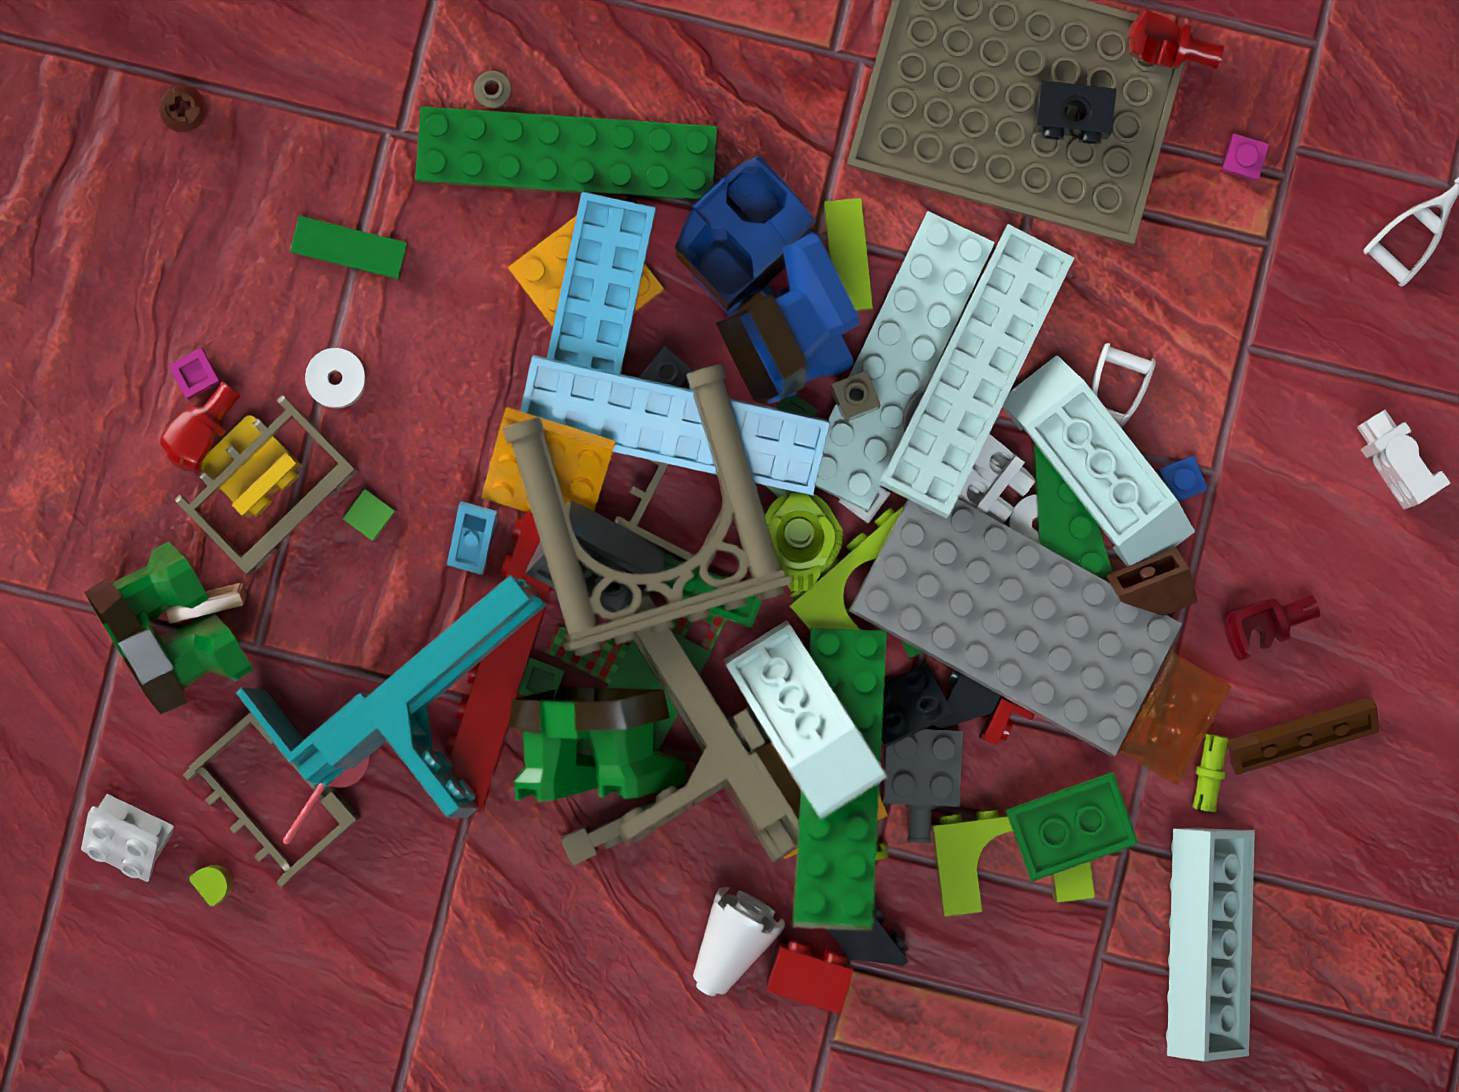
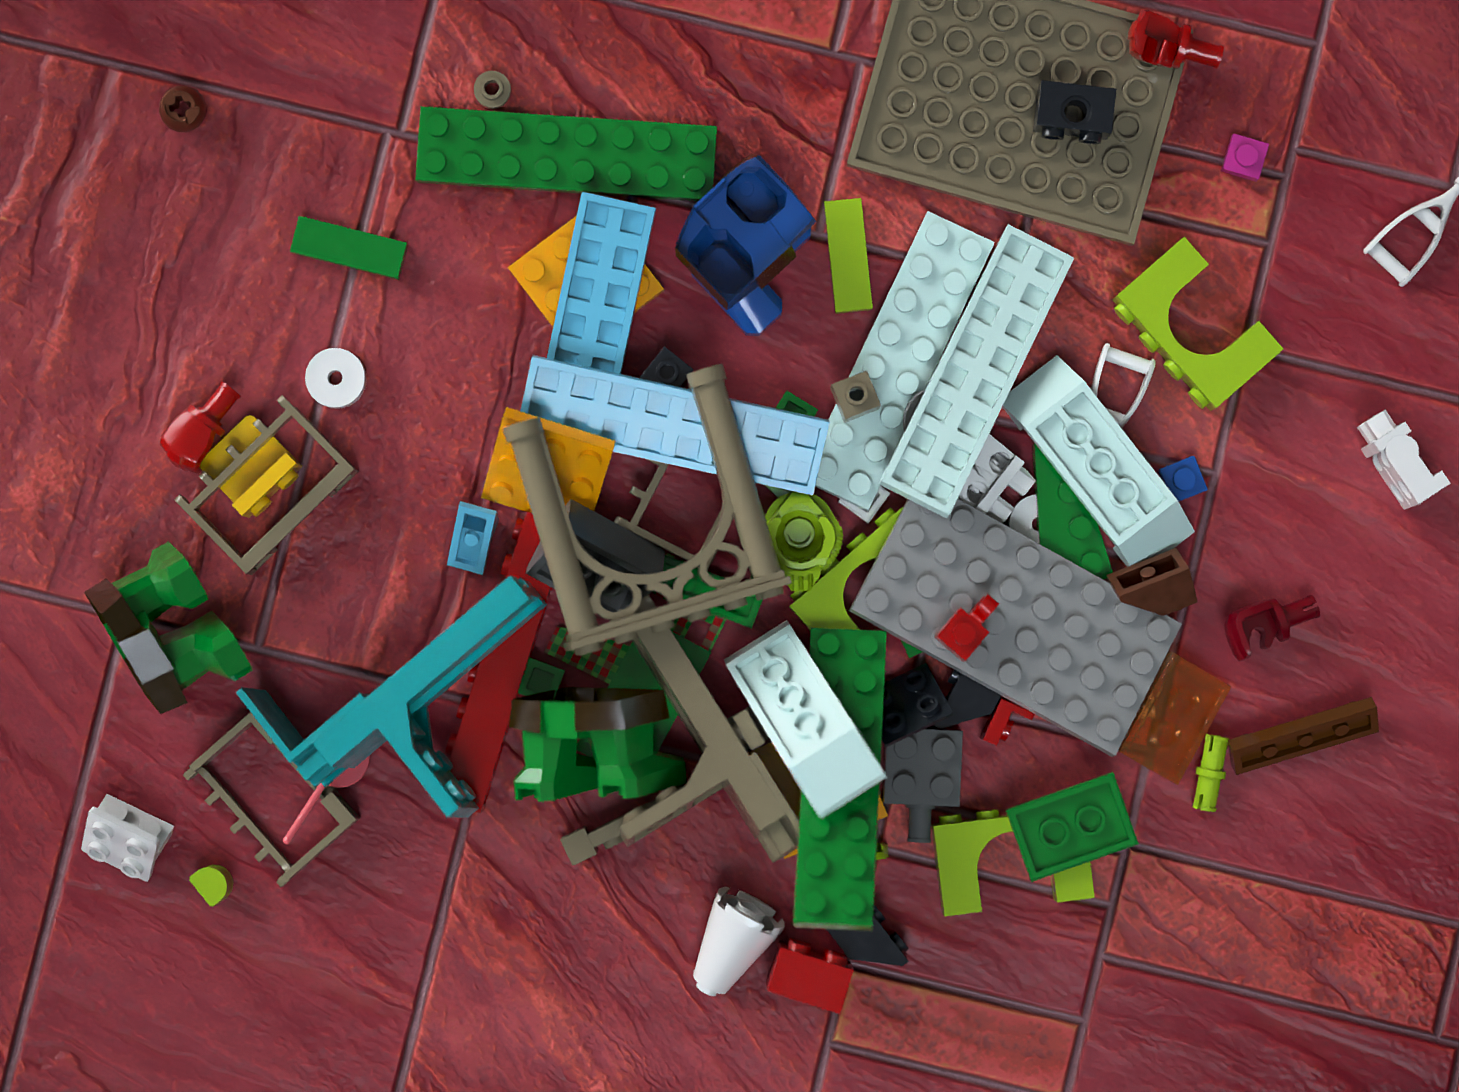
light nougat tile [166,583,246,624] -> none
dark pink plate [168,348,221,400] -> none
bright green tile [343,489,396,541] -> none
blue piece [716,233,860,404] -> none
light aqua slope [1166,828,1255,1061] -> none
none -> red plate [934,594,999,662]
none -> lime arch [1113,237,1283,411]

